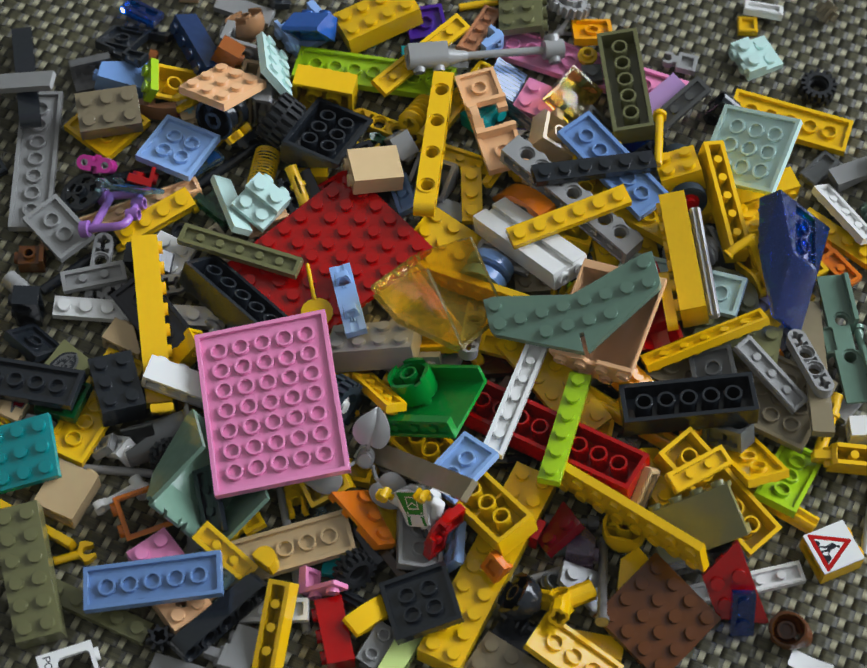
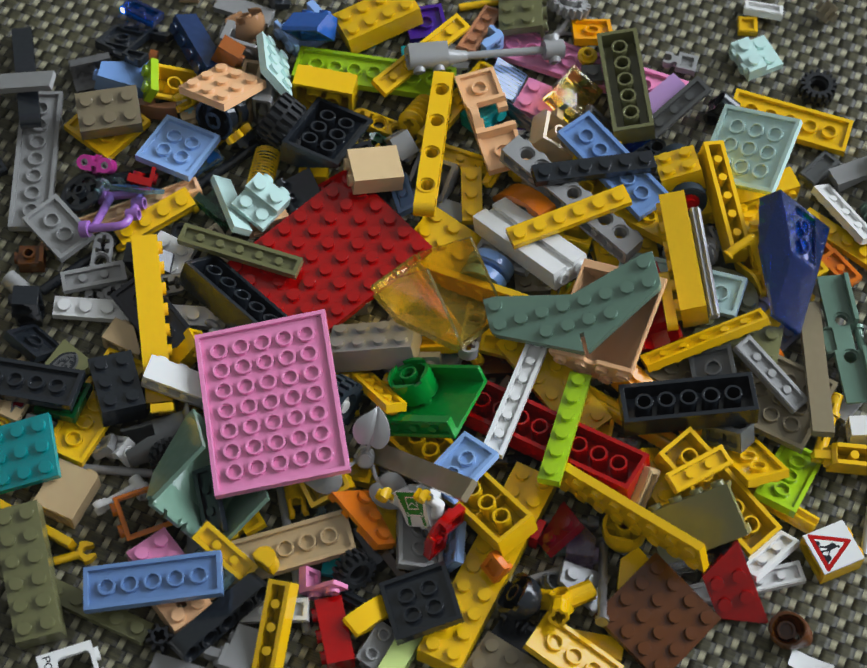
yellow pin [284,164,310,207] -> none
yellow piece [301,263,333,323] -> none
light blue hinge [329,262,368,339] -> none
yellow bar [652,109,667,167] -> none
clear blue plate [729,590,757,636] -> none
light grey beam [785,329,834,399] -> none
none -> white plate [747,530,799,583]

